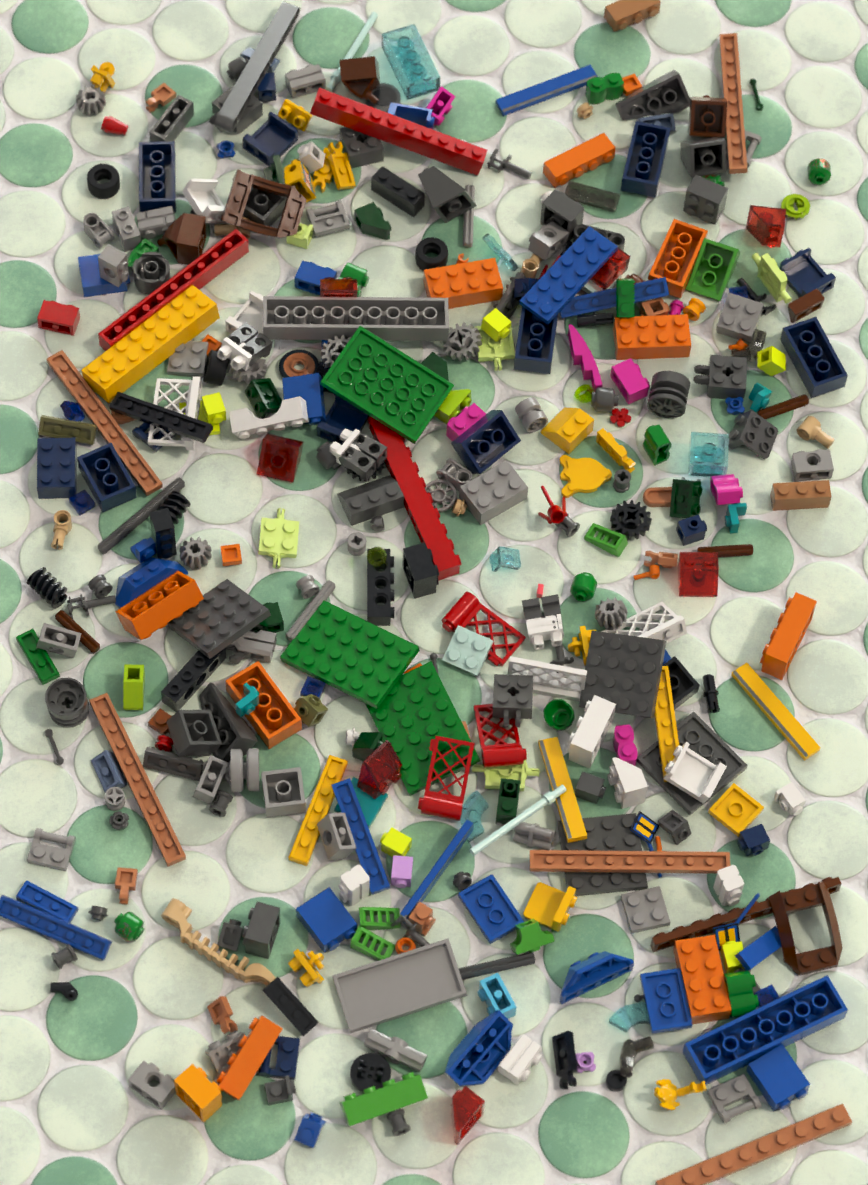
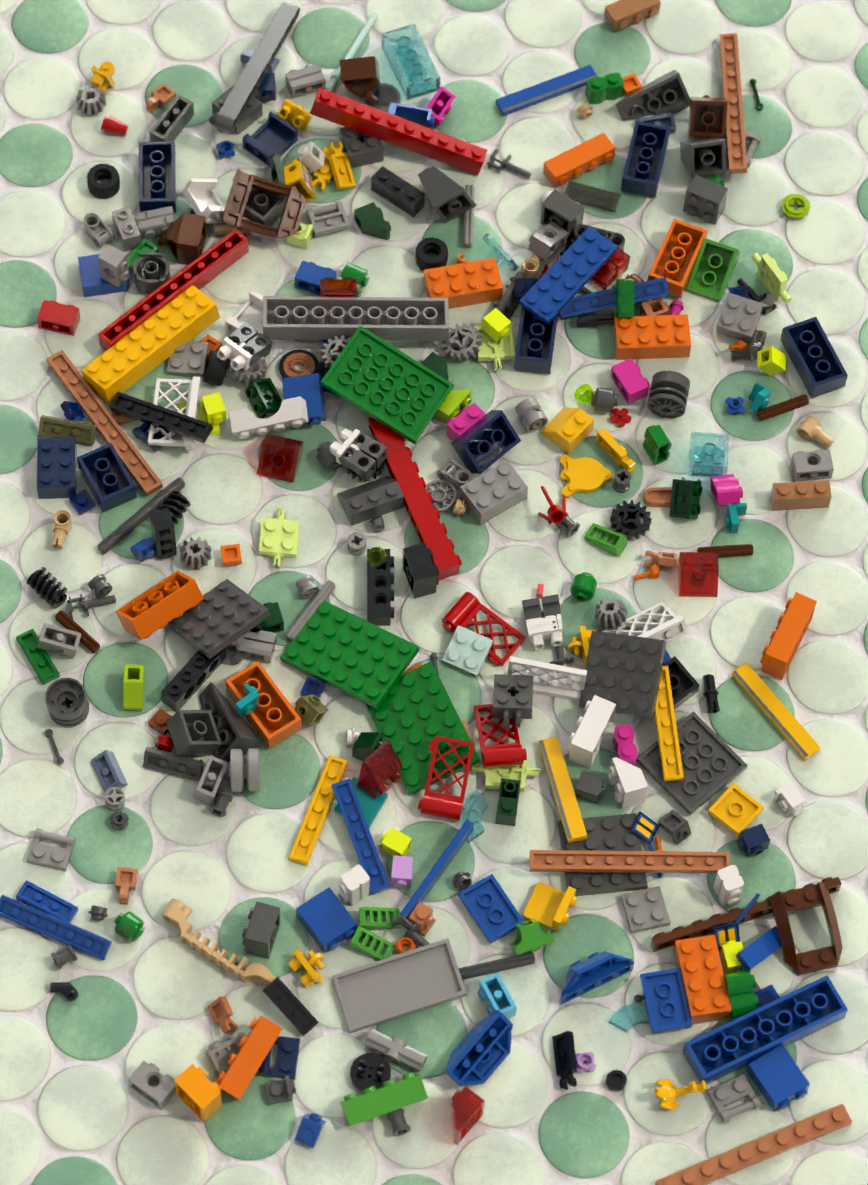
nougat plate [89,693,186,867] -> none
blue wedge [115,557,189,608] -> none
dark grey bracket [217,919,245,951] -> none
dark grey head [227,57,249,82] -> none
light grey brick [261,767,306,818] -> none
dark blue panel [317,395,369,445] -> none
light grey brick [317,812,356,860] -> none
light aqua bar [470,785,567,856] -> none
clear light blue bracket [490,546,521,572] -> none
light grey piece [496,822,556,850] -> none
white brick [498,1034,543,1085] -> none
green hair [544,699,575,731] -> none
dark pink slope [567,324,602,391] -> none
clear smoke arm [619,1036,654,1077] -> none
white panel [663,742,727,803] -> none
dark blue brick [676,515,707,546] -> none
light orange wheel [683,298,706,321] -> none
dark grey hinge [694,355,747,400] -> none
dark grey bracket [727,410,778,459] -> none
clear red slope [746,205,786,247] -> none
dark blue panel [780,247,836,298] -> none
reddish brown slope [788,289,825,323] -> none
green head [807,158,831,185] -> none

